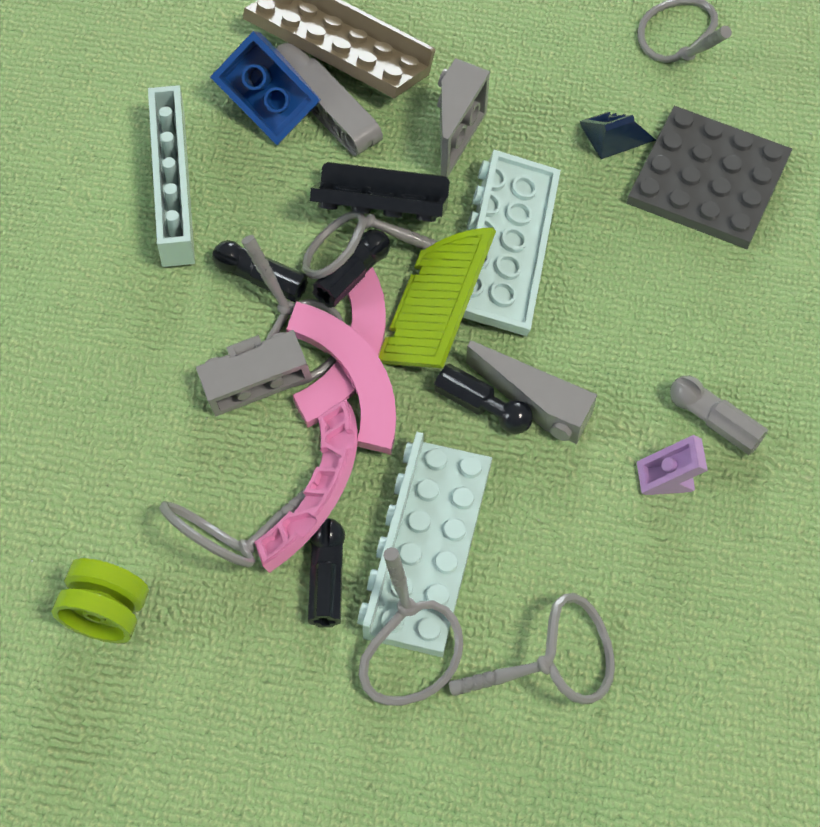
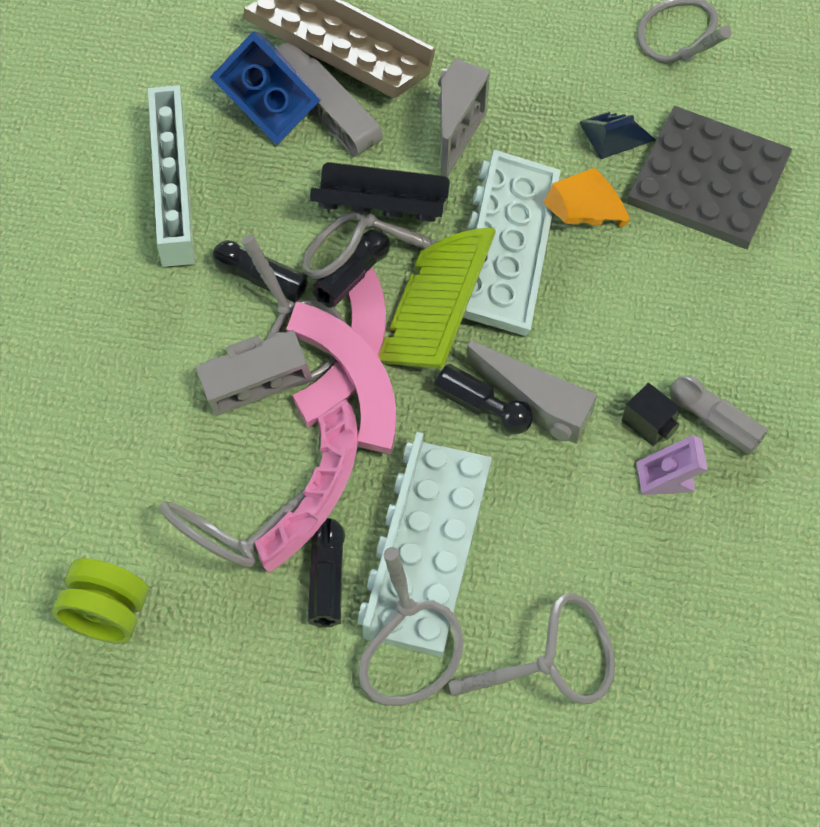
none -> light orange slope [543,167,630,227]
none -> black brick [622,382,681,447]

